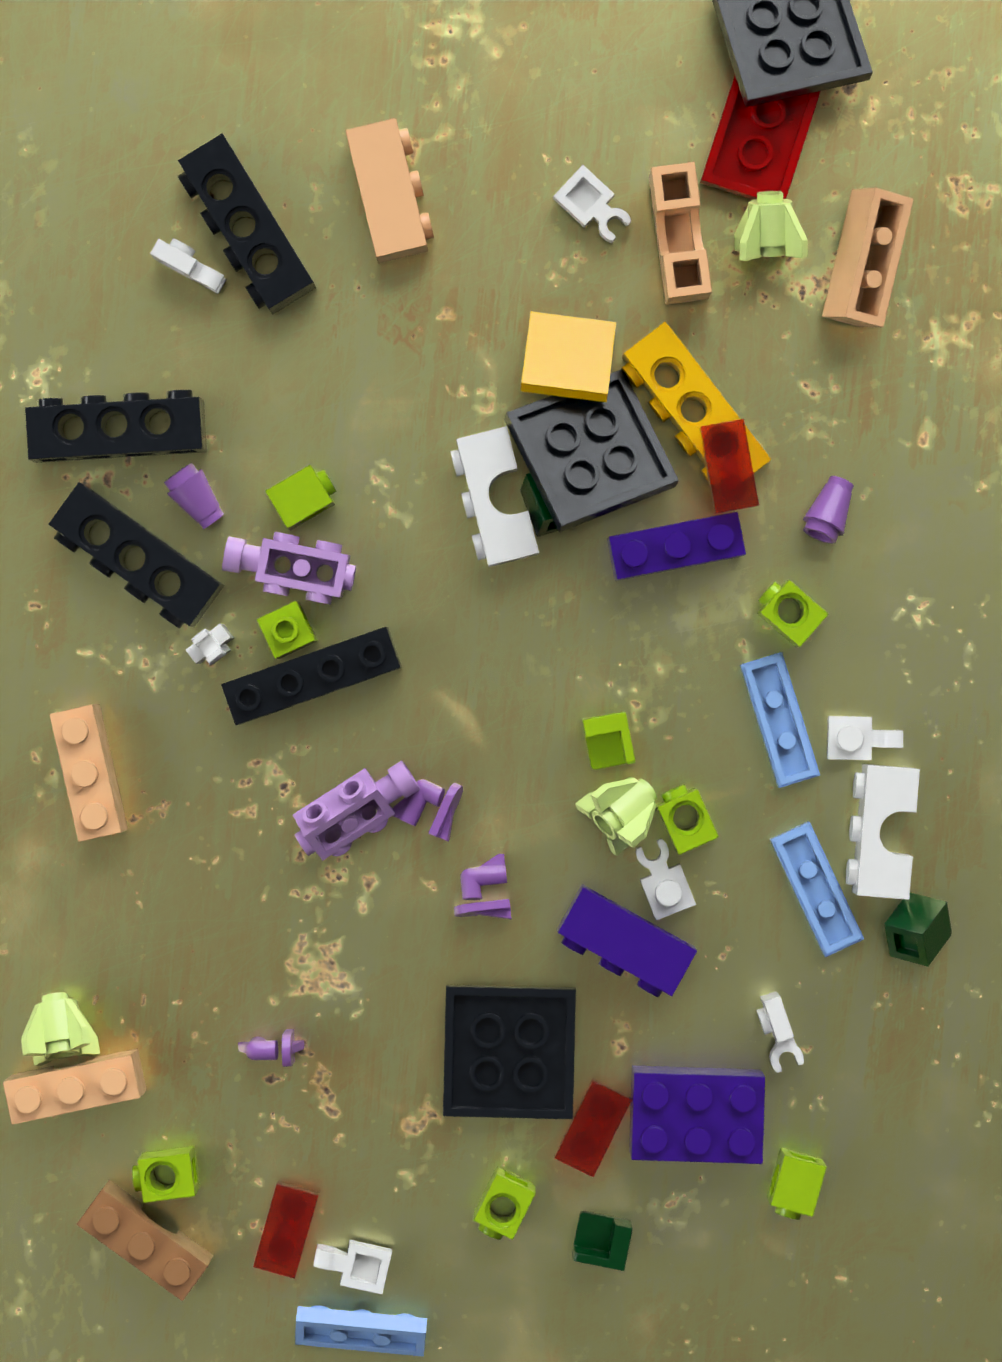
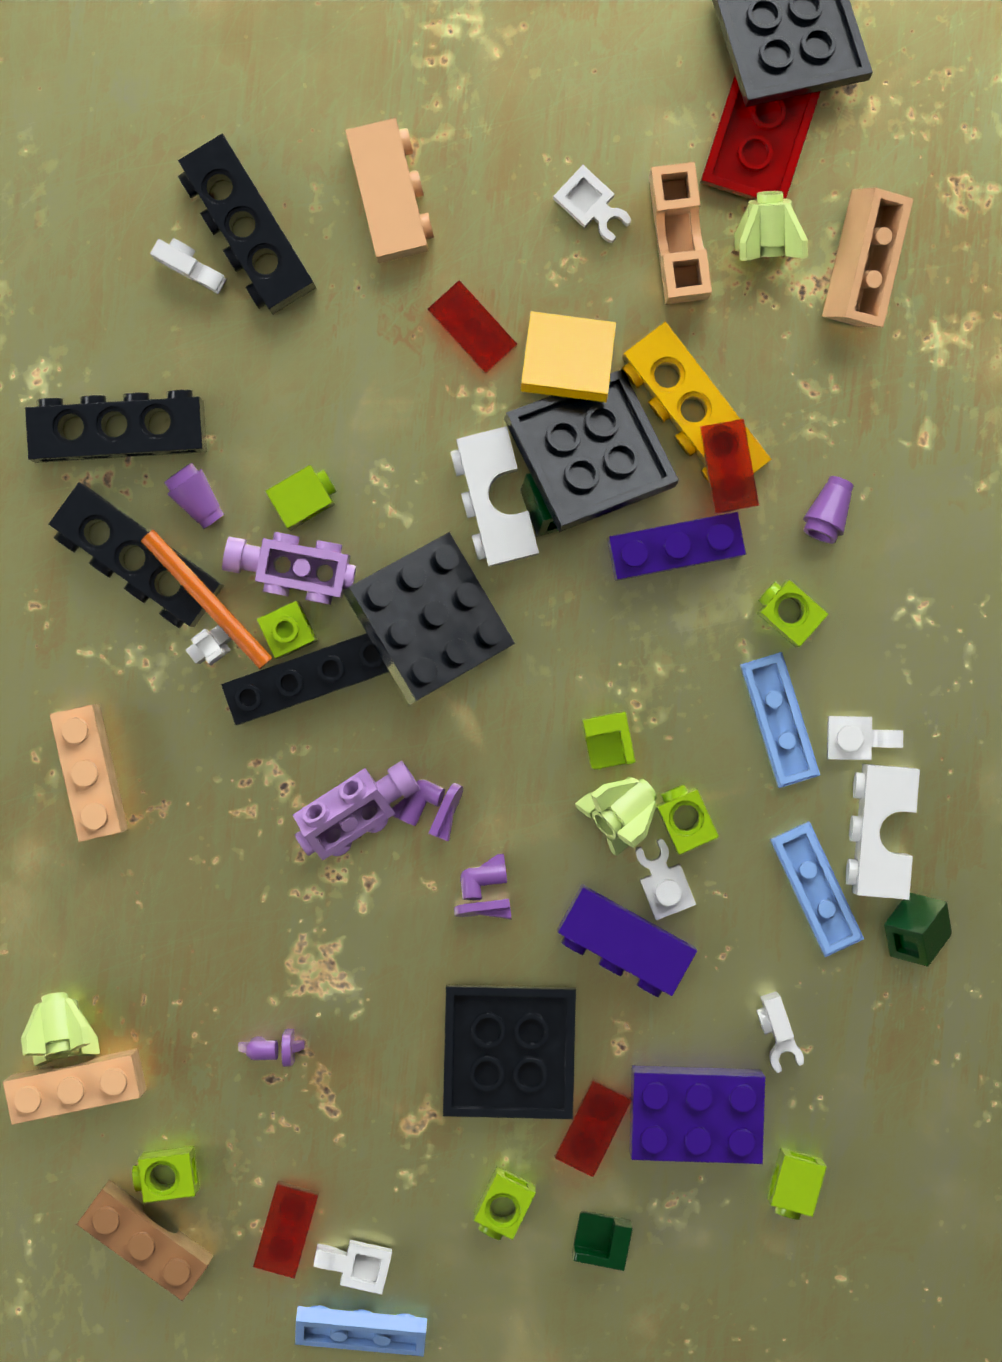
none -> orange bar [141,529,273,669]
none -> black plate [343,532,515,705]
none -> clear red plate [428,280,517,375]

